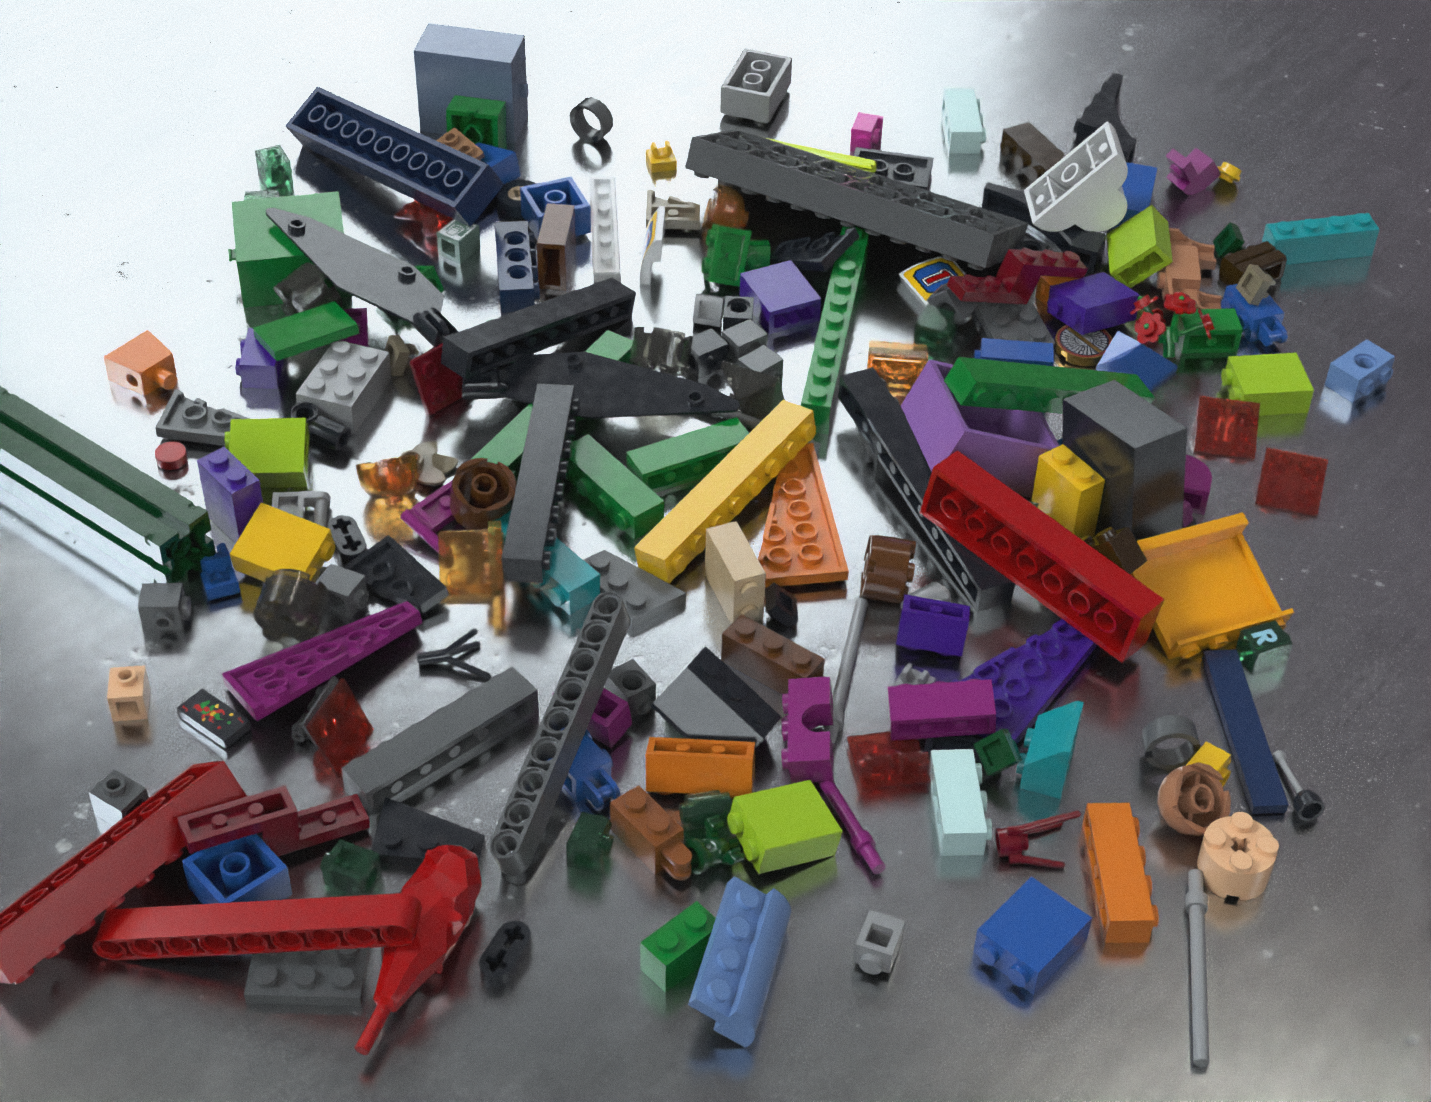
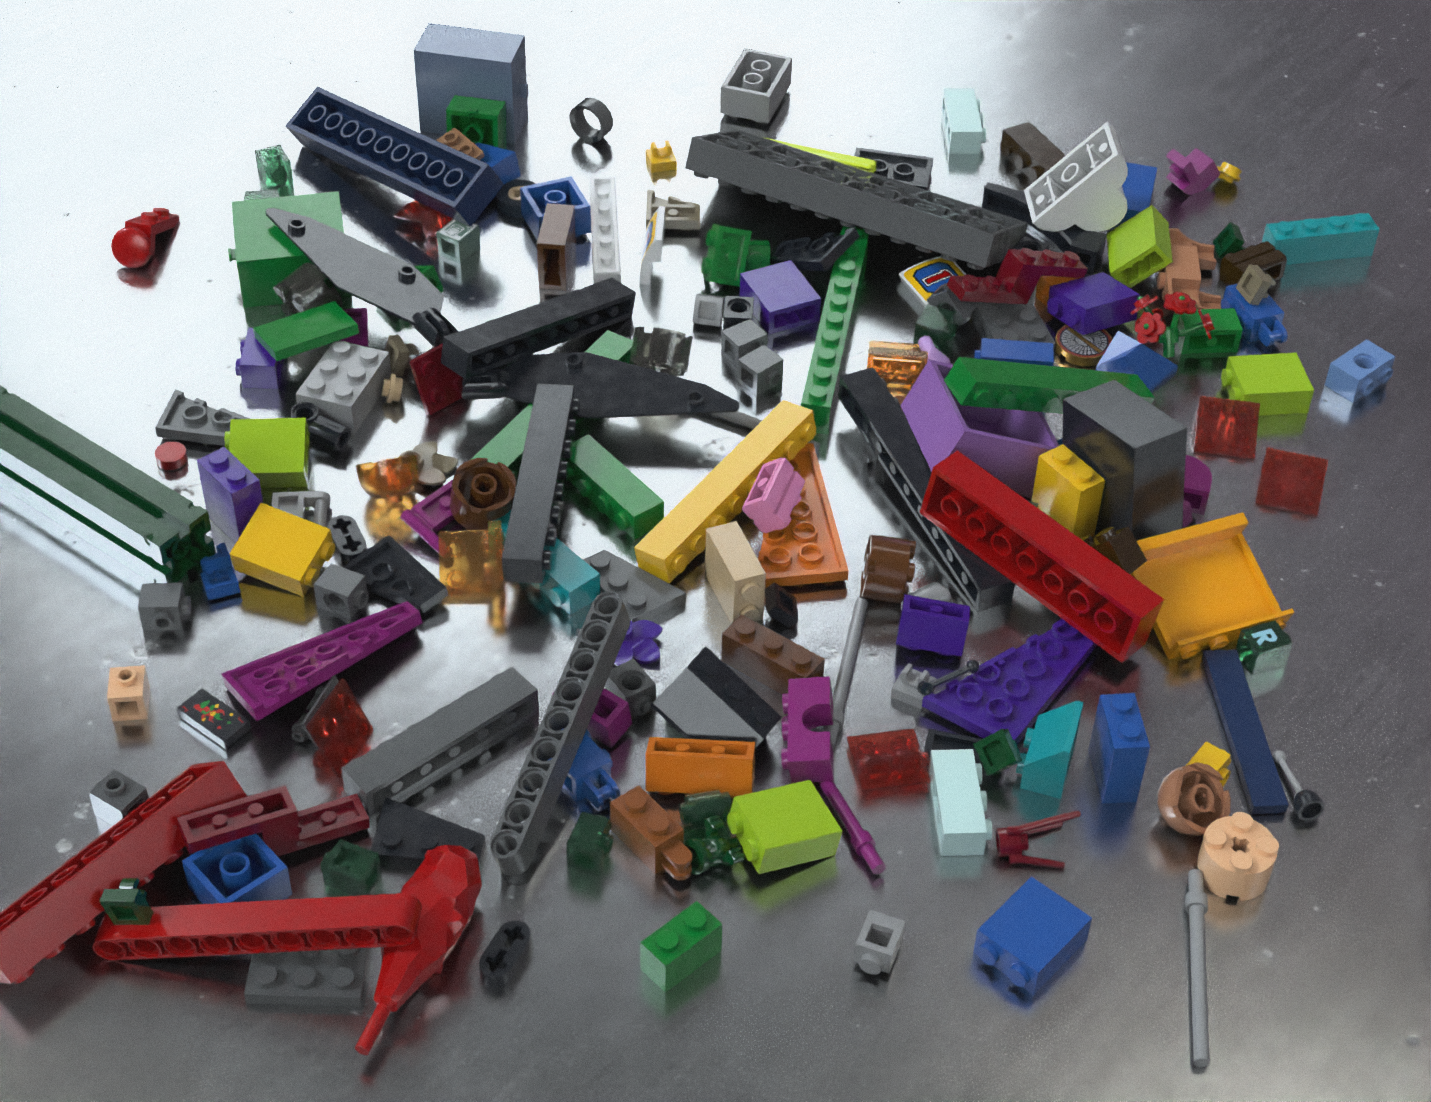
orange torso [103,330,178,395] -> none
clear smoke brick [254,569,329,643] -> none
black plant [417,628,492,680] -> none
dark blue brick [494,221,540,313] -> none
brick [626,417,749,493] -> none
black brick [682,328,729,379] -> none
medium blue brick [688,876,791,1048] -> none
clear orange cylinder [702,183,749,237] -> none
clear smoke slope [721,361,785,420] -> none
dark pink brick [850,112,884,151] -> none
magenta brick [887,679,996,740] -> none
black arch [1073,73,1137,163] -> none
orange brick [1082,803,1159,943] -> none
dark grey piece [1141,715,1201,769] -> none
none -> dark green tile [99,878,154,925]
none -> red piece [111,208,180,268]
none -> tan plate [381,373,403,404]
none -> dark purple plate [614,620,663,666]
none -> bright pink brick [742,457,805,533]
none -> black hinge [917,660,979,696]
none -> lavender arm [918,336,951,364]
none -> blue brick [1088,693,1150,804]

